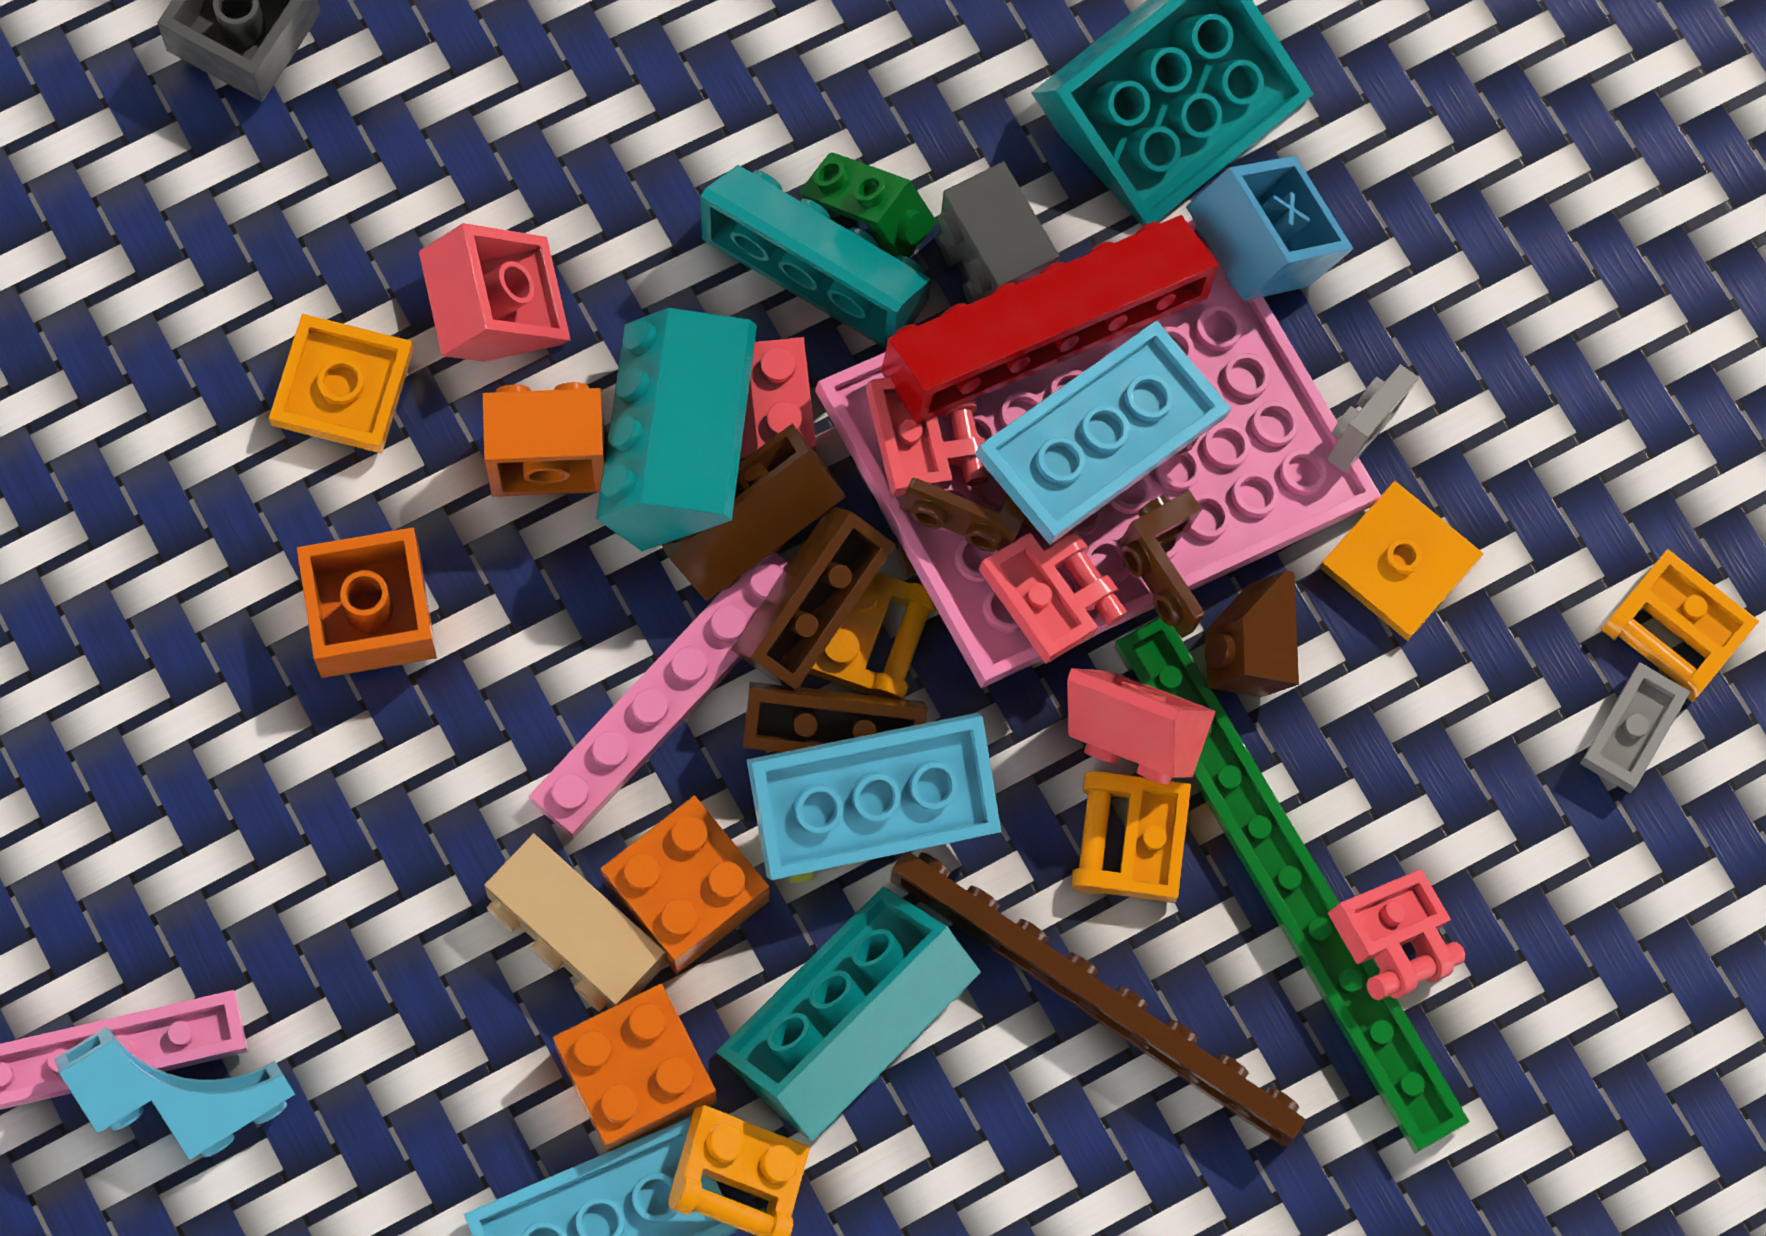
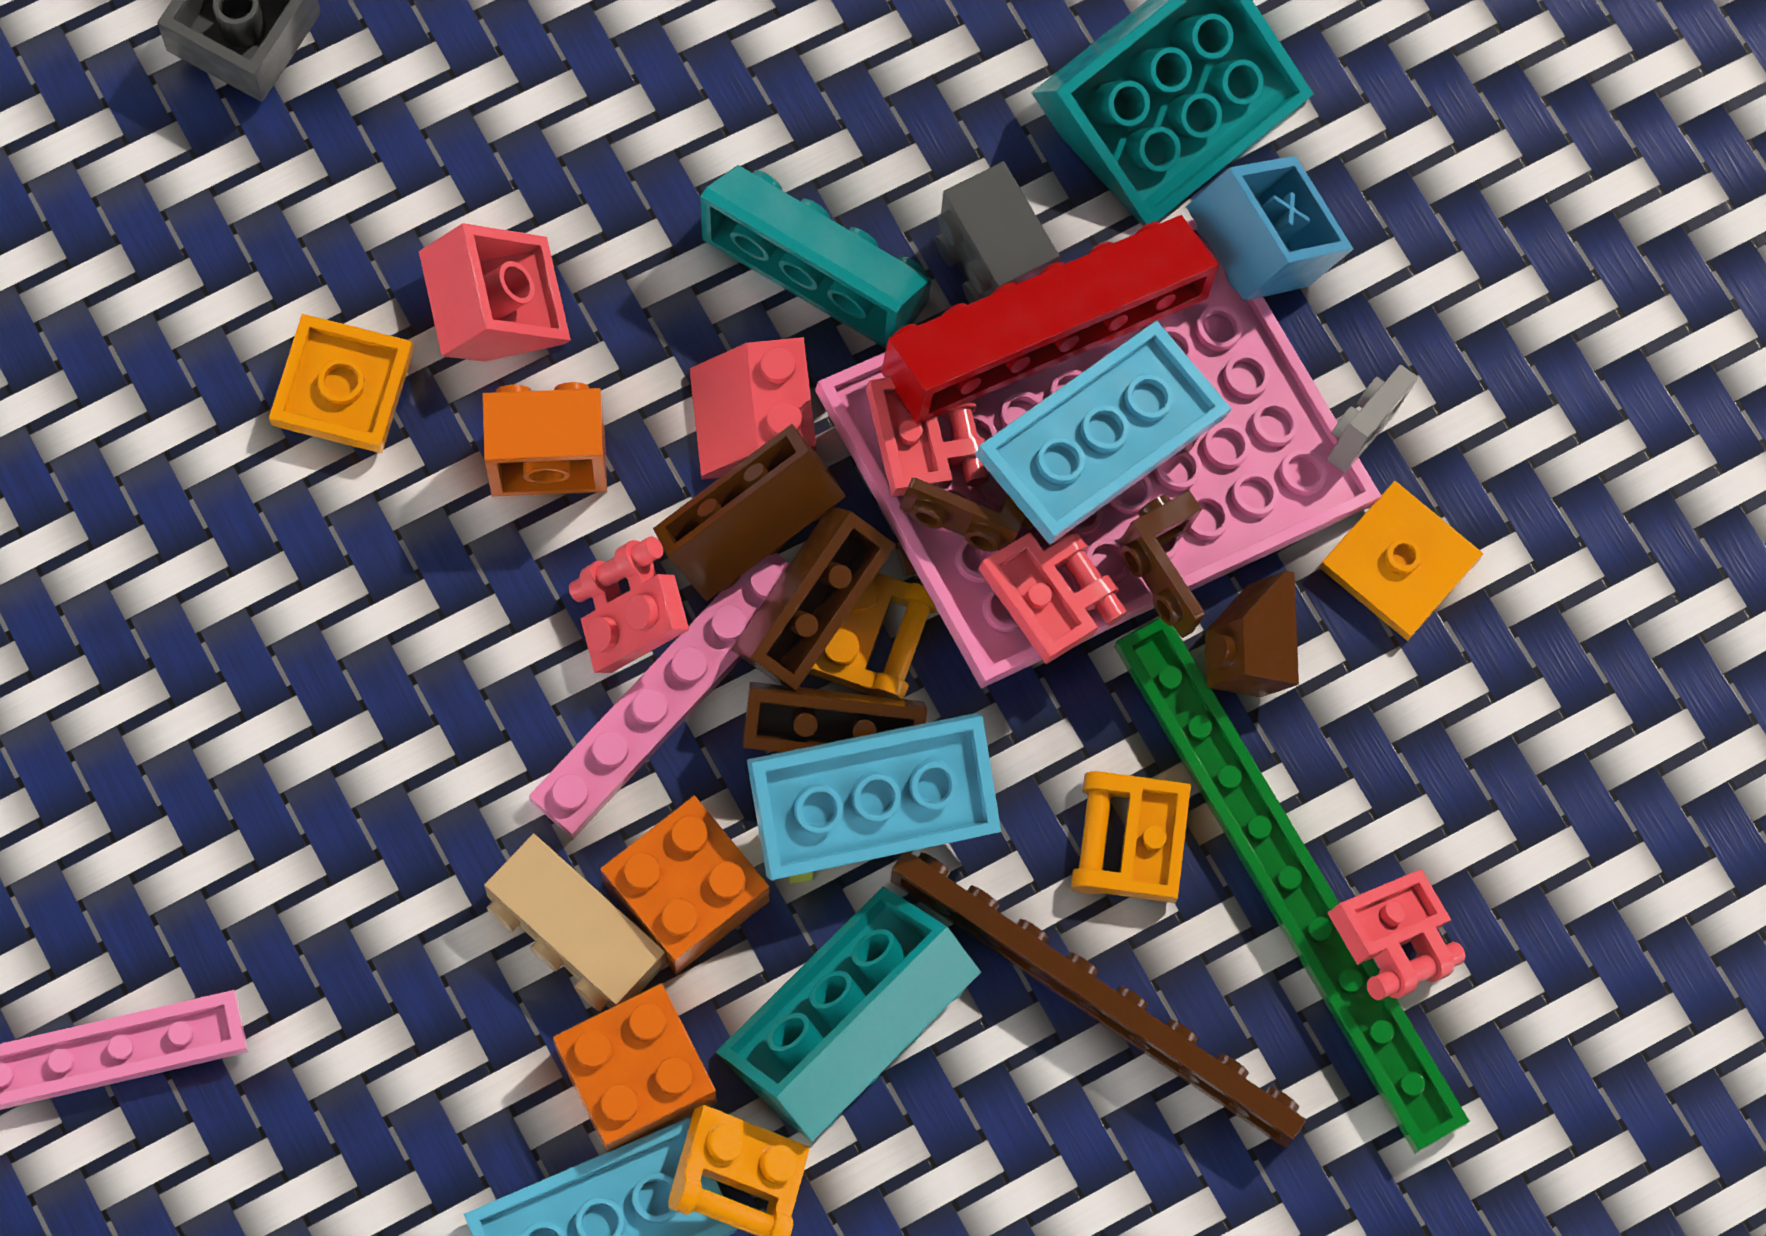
medium azure arch [54,1027,295,1160] -> none
orange brick [297,527,437,678] -> none
teal slope [596,308,757,551] -> none
green bracket [800,152,937,258] -> none
coral slope [1067,668,1216,784] -> none
light grey plate [1580,662,1691,793] -> none
light orange plate [1601,549,1759,703] -> none
none -> coral plate [569,536,689,673]

